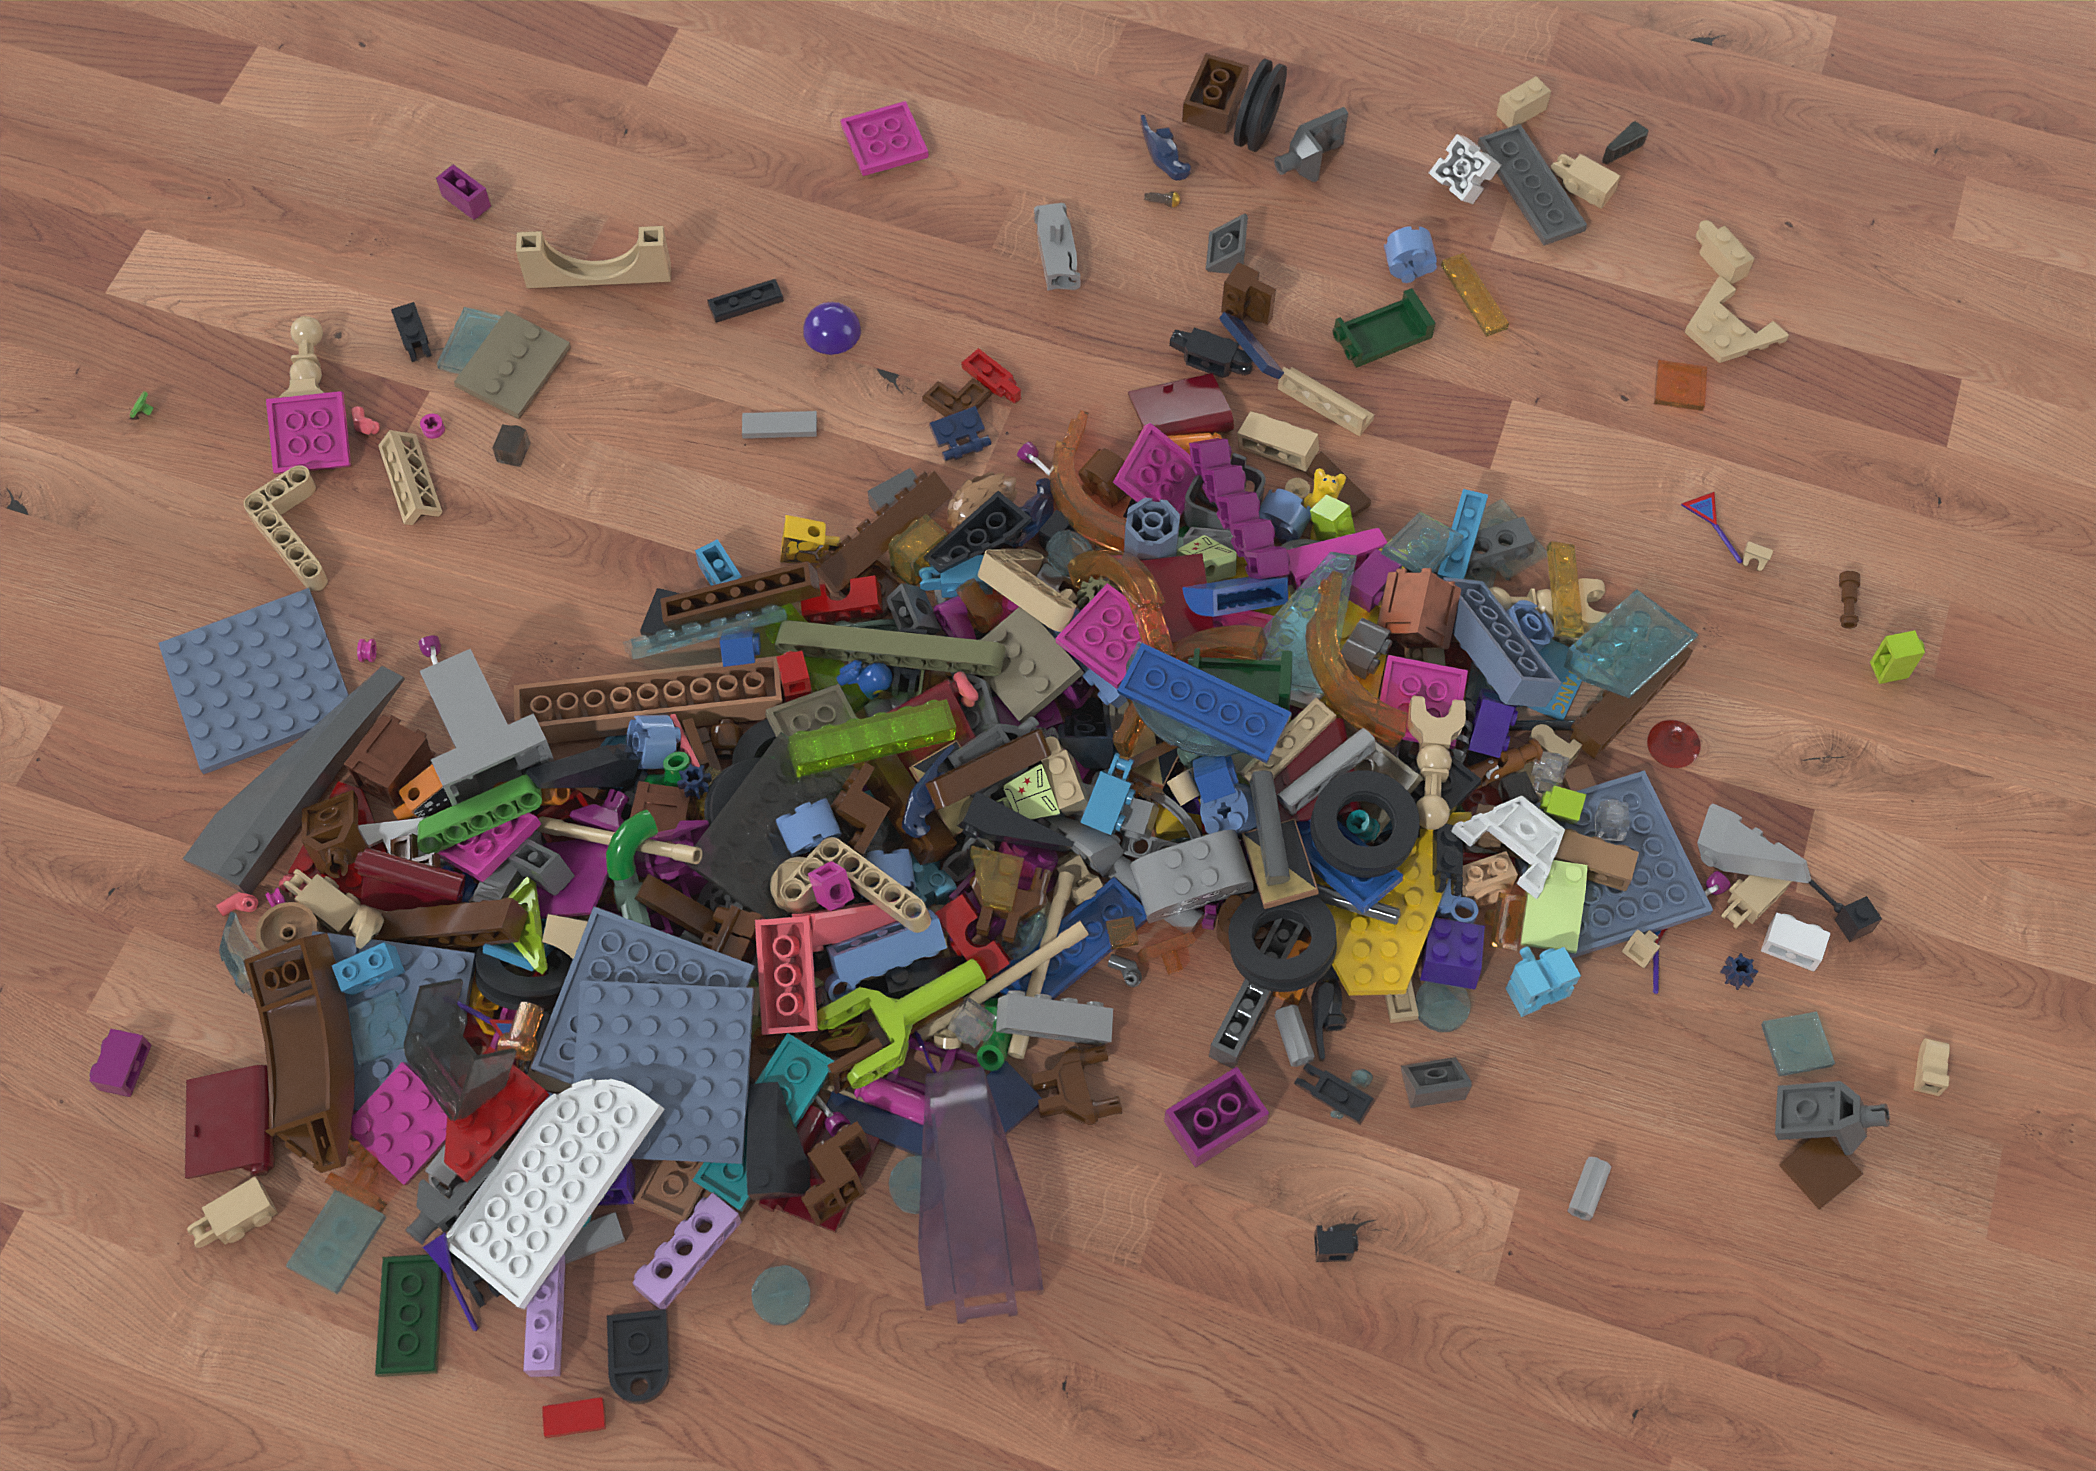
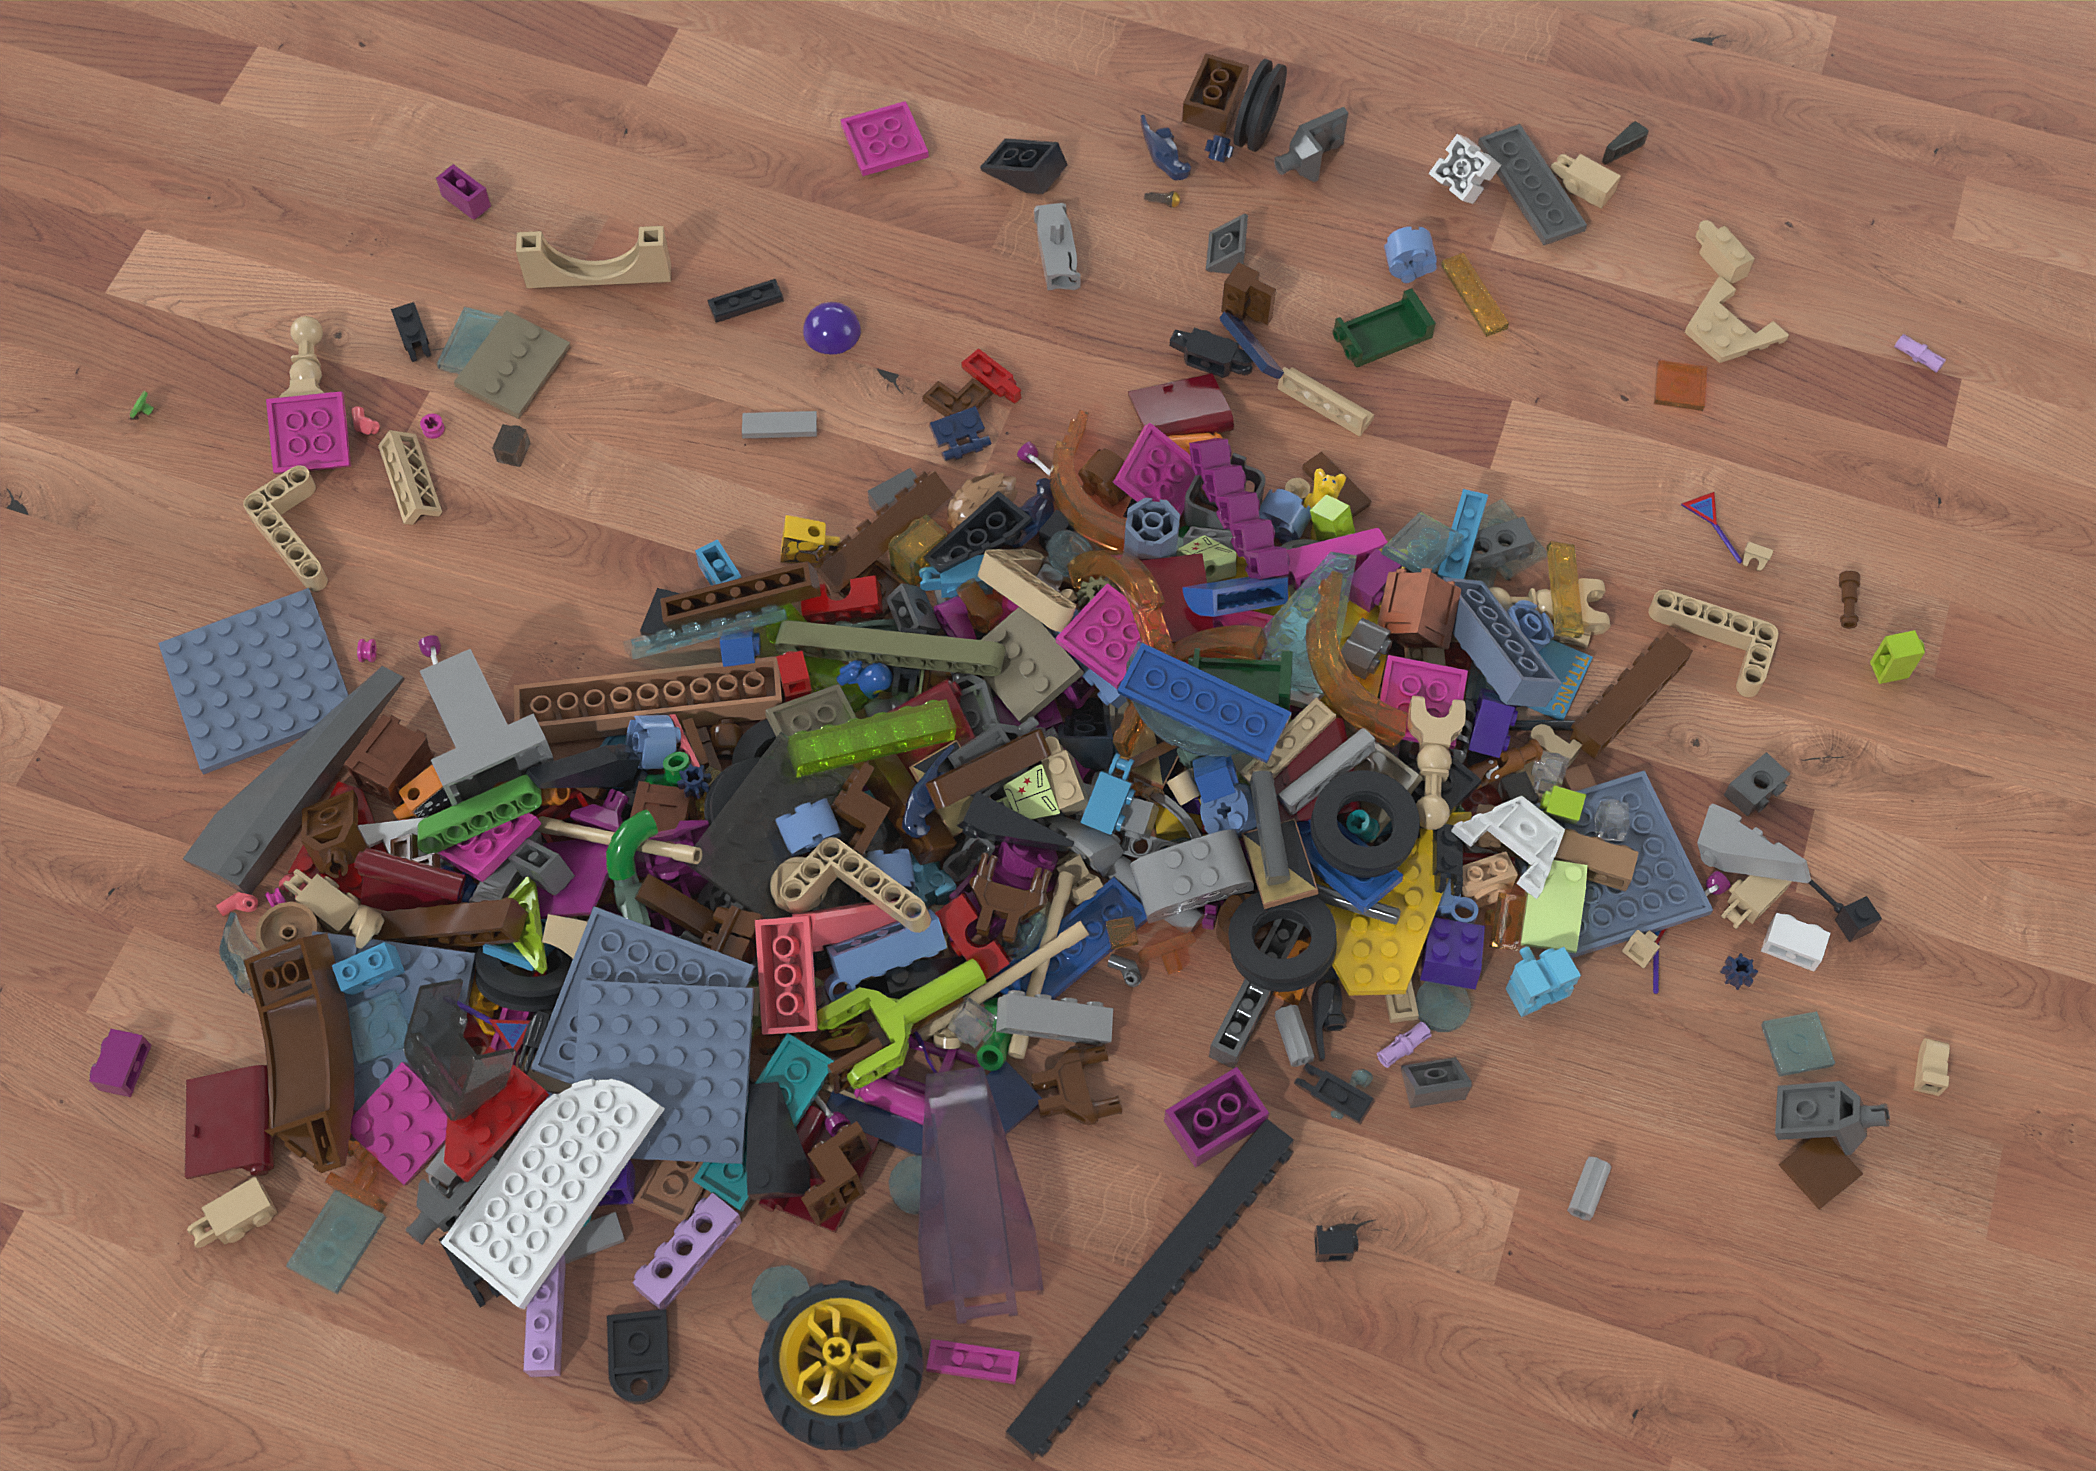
dark green tile [375,1254,443,1377] -> none
dark purple piece [423,1232,478,1331] -> none
clear orange piece [498,1001,544,1061] -> none
red tile [542,1397,606,1439] -> none
dark pink brick [808,861,854,911] -> none
coral arm [953,672,978,707] -> none
clear yellow wing [970,846,1024,912] -> none
tan brick [1237,411,1319,471] -> none
tan brick [1496,76,1551,128] -> none
clear light blue slope [1564,589,1698,698] -> none
clear red dish [1647,720,1701,768] -> none
none -> wheel [758,1280,923,1451]
none -> dark pink plate [926,1339,1020,1384]
none -> black slope [980,138,1068,194]
none -> black brick [1005,1119,1294,1461]
none -> dark blue gear [1205,135,1234,162]
none -> lavender pin [1377,1022,1432,1068]
none -> tan beam [1648,589,1779,697]
none -> dark grey brick [1724,752,1790,817]
none -> lavender pin [1895,334,1946,373]

